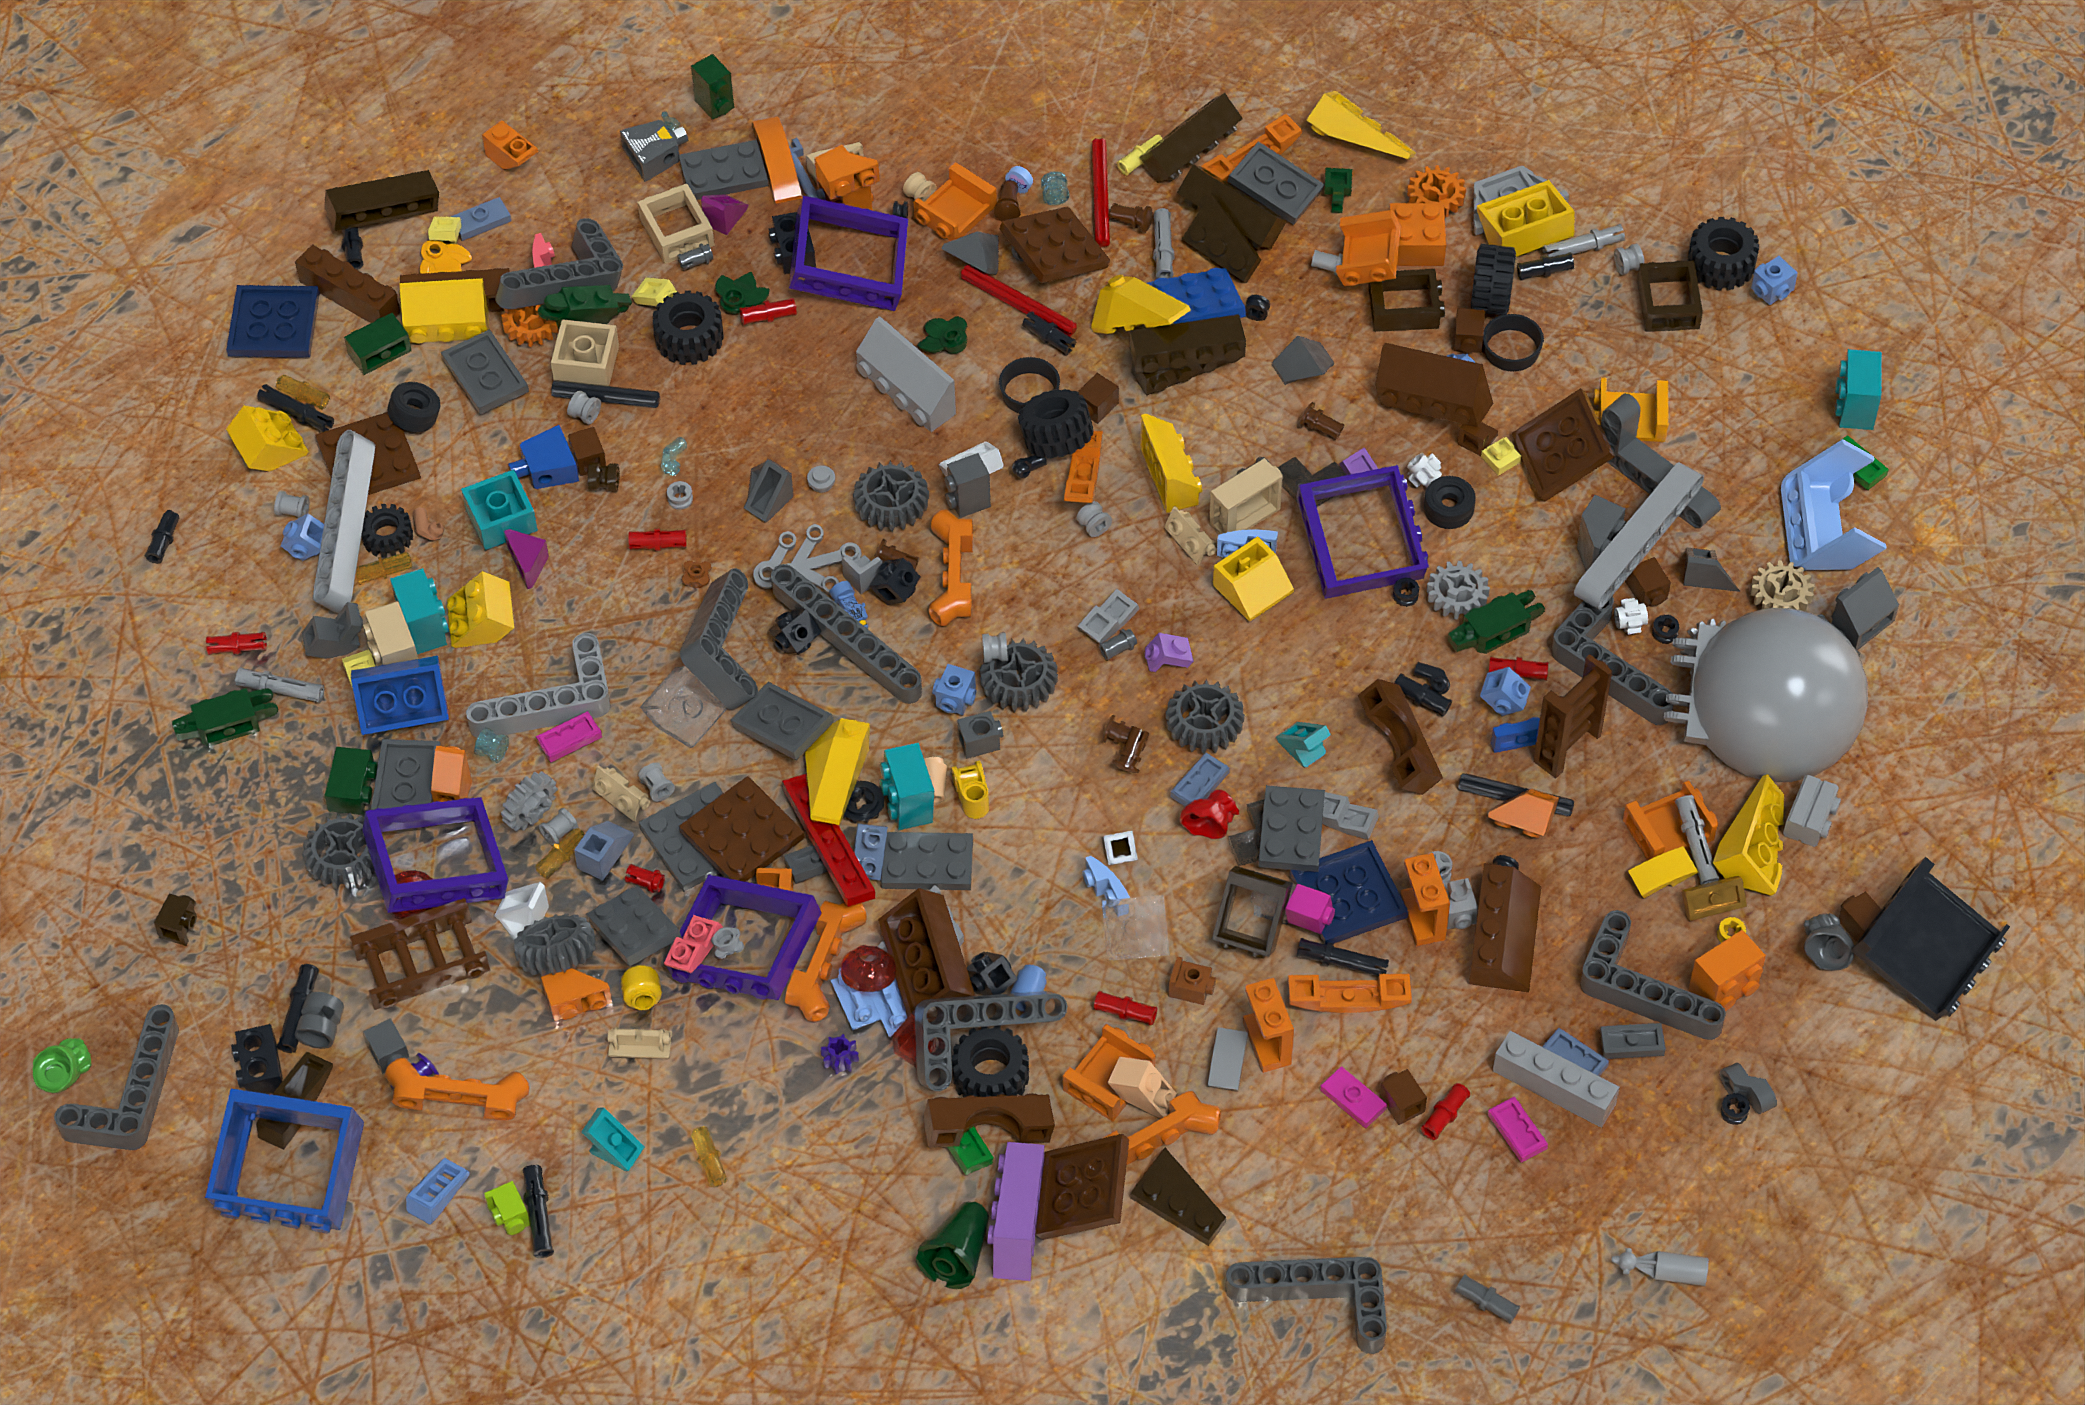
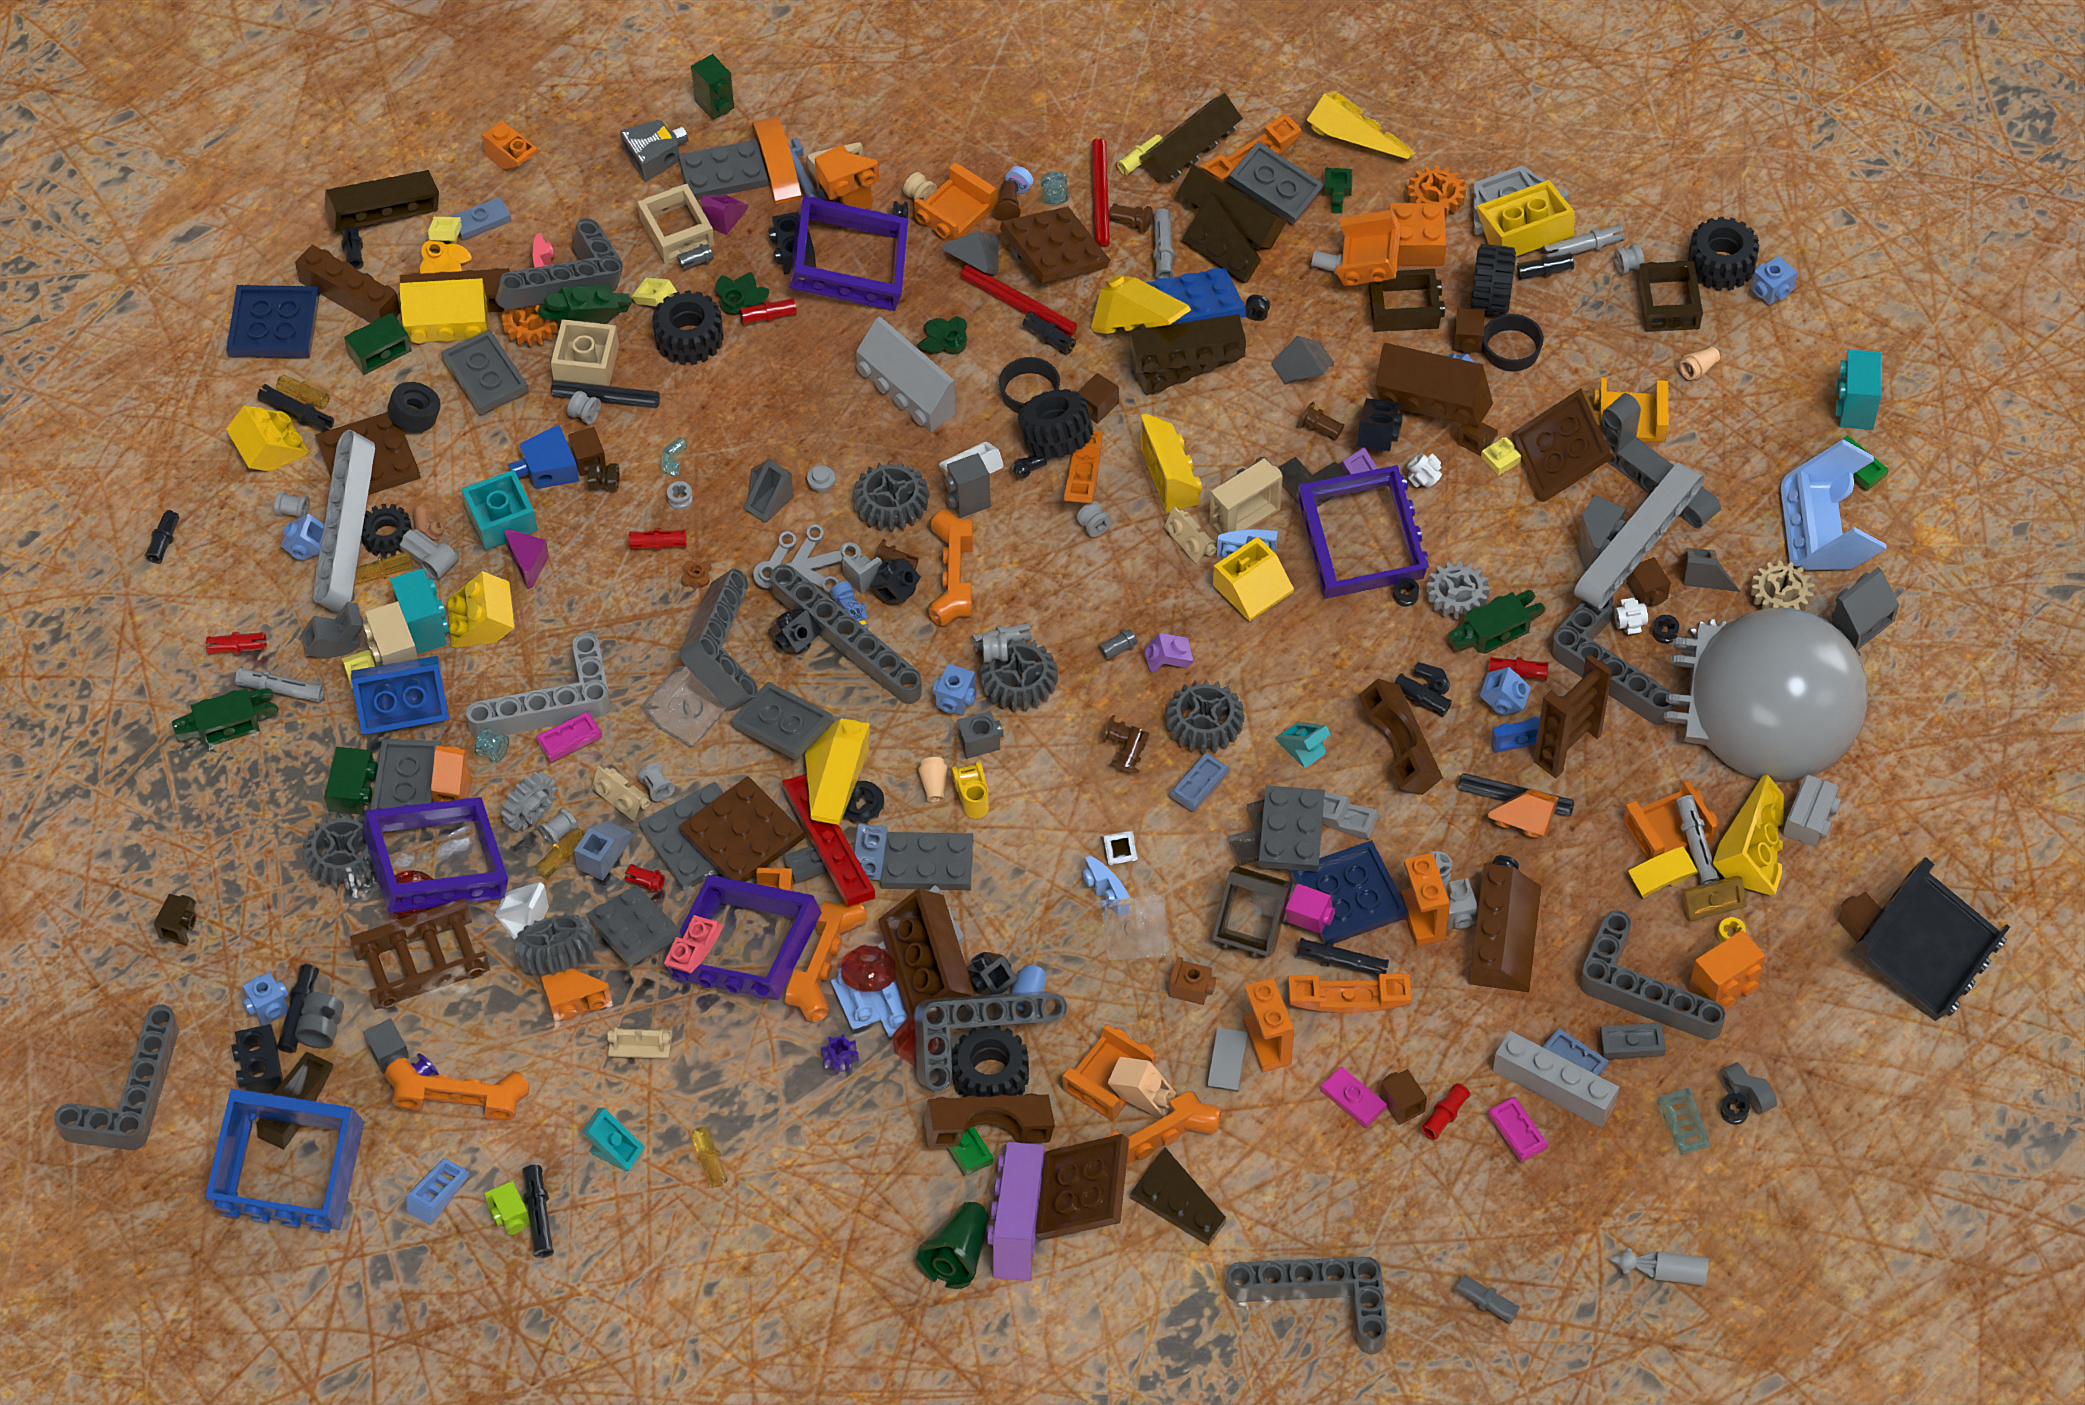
bright green hair [32,1038,92,1093] -> none
yellow head [620,965,662,1010] -> none
clear light blue hand [661,111,680,131] -> none
light grey plate [711,927,744,959] -> none
teal brick [879,742,934,830] -> none
light grey slope [1078,589,1140,644] -> none
red pin [1094,991,1158,1026] -> none
red hair [1179,789,1239,839] -> none
black tyre [1424,476,1476,529] -> none
dark grey hair [1804,913,1854,971] -> none
none -> medium blue brick [242,972,289,1026]
none -> light grey piece [400,529,458,580]
none -> light grey pin [972,622,1032,653]
none -> black brick [1357,398,1403,451]
none -> clear light blue slope [1657,1088,1711,1155]
none -> light nougat cone [1679,347,1720,380]

